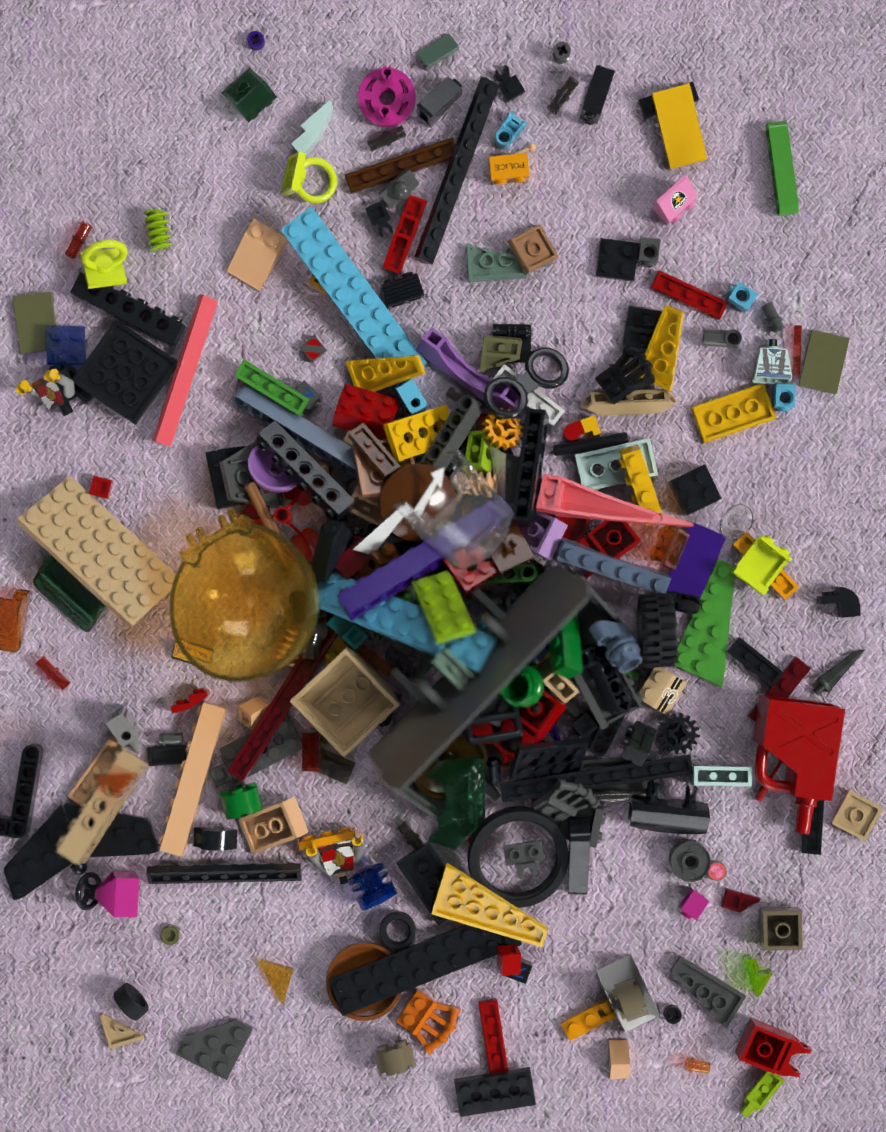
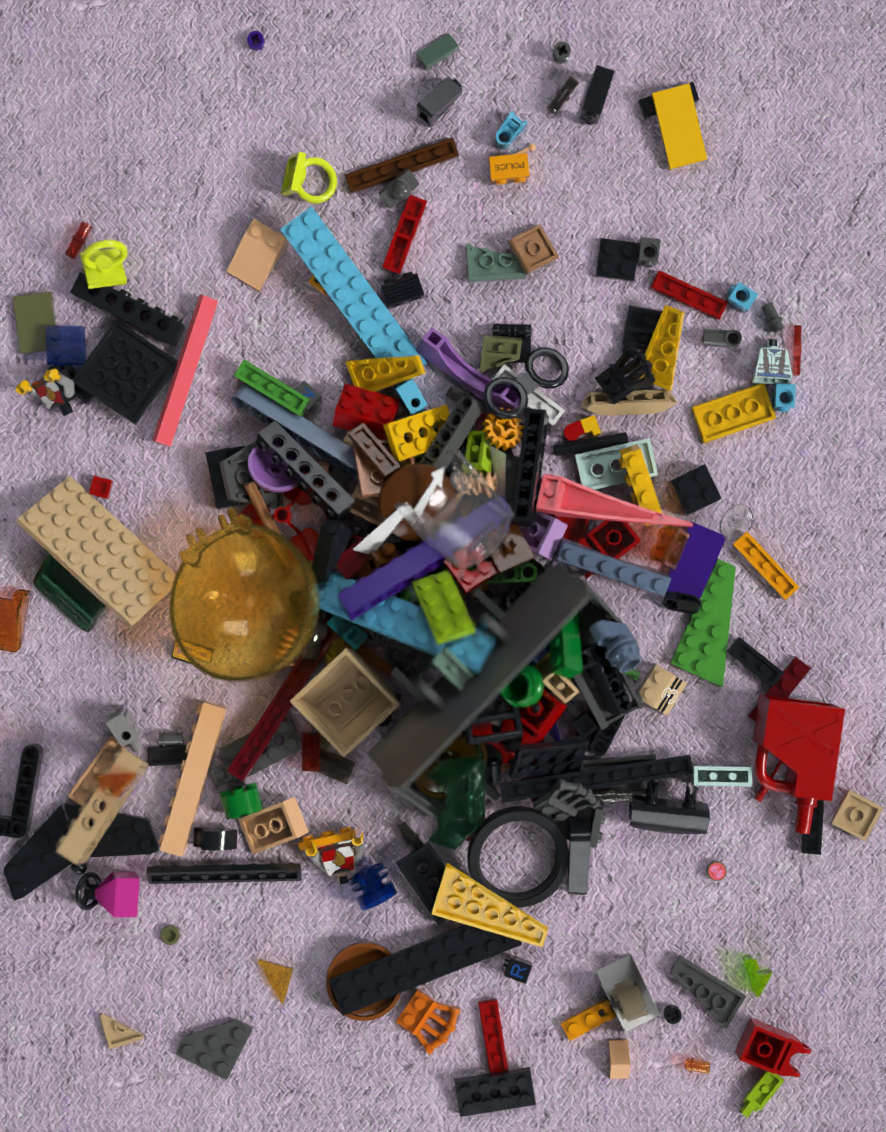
clear red pin [35,656,71,691] -> none
black tyre [113,983,149,1021] -> none
lime piece [144,209,173,252] -> none
red slope [171,688,210,714] -> none
clear green slope [221,68,277,122] -> none
light nougat panel [239,697,269,730] -> none
light aqua slope [291,100,333,156] -> none
dark grey tile [300,335,327,363] -> none
dark pink piece [358,66,416,127] -> none
black plate [365,200,393,238] -> none
clear smoke pin [367,125,406,152] -> none
dark tan brick [373,1038,417,1077] -> none
black tyre [379,911,416,950] -> none
black plate [414,77,499,265] -> none
black plate [495,65,525,102] -> none
red panel [497,944,521,976] -> none
dark grey plate [503,839,545,879] -> none
black brick [620,721,656,766] -> none
black tyre [637,593,677,668] -> none
bright pink slope [652,175,698,225] -> none
black gear [657,712,700,755] -> none
dark grey wheel [669,839,711,882] -> none
dark pink brick [678,888,709,920] -> none
dark red tile [721,888,761,912] -> none
neon yellow panel [731,534,792,595] -> none
dark tan brick [759,907,803,950] -> none
bright green beam [765,120,799,216] -> none
olive tile [798,330,850,395] -> none
pearl dark grey bar [813,649,866,695] -> none
black brick [817,587,861,618] -> none

